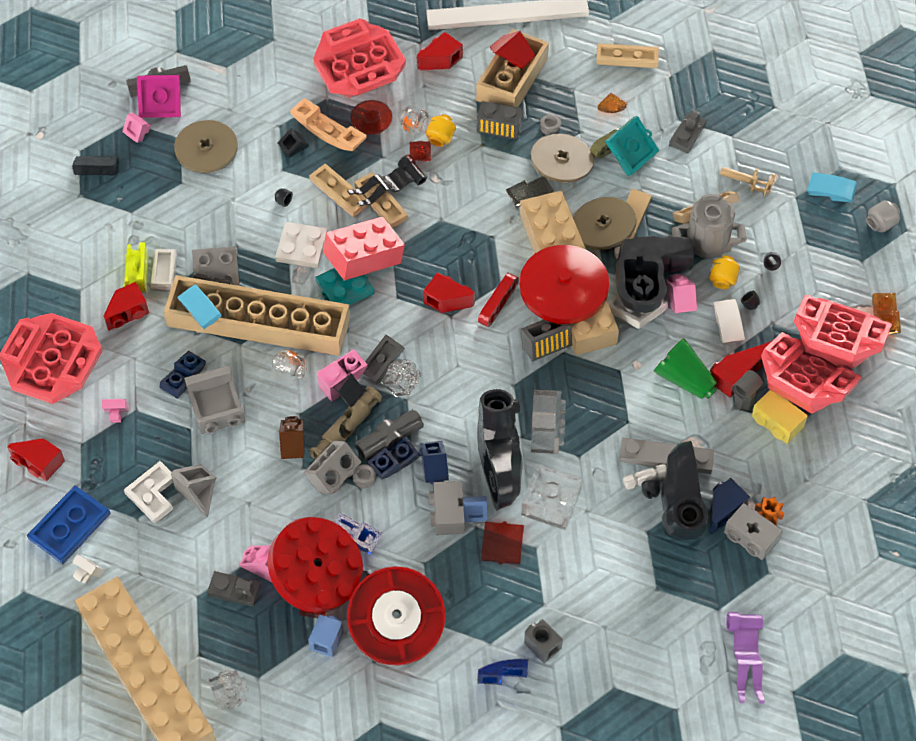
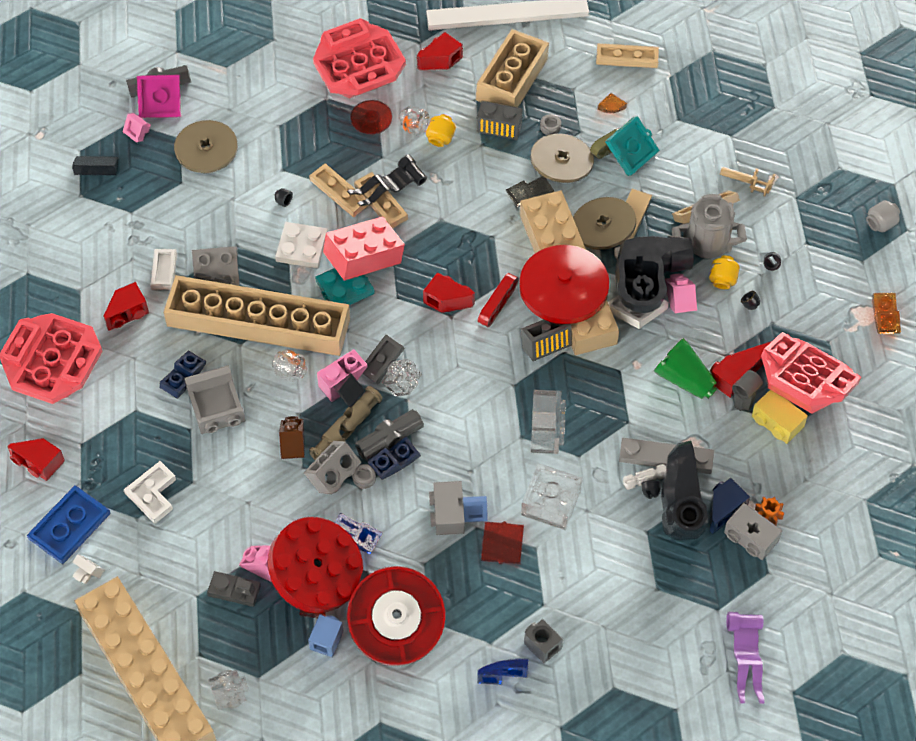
bright pink tile [102,399,129,423] -> none
neon yellow hinge [124,242,148,292] -> none
light grey slope [171,464,217,517] -> none
medium azure slope [177,284,222,329] -> none
black slope [277,128,309,157] -> none
light nougat slope [290,98,367,151] -> none
clear red plate [409,141,431,161] -> none
dark blue slope [420,441,449,485] -> none
black piece [477,389,523,511] -> none
red slope [490,31,535,69] -> none
dark grey hinge [669,110,707,154] -> none
white slope [713,299,745,344] -> none
coral piece [794,295,892,369] -> none
medium azure slope [807,173,857,202] -> none

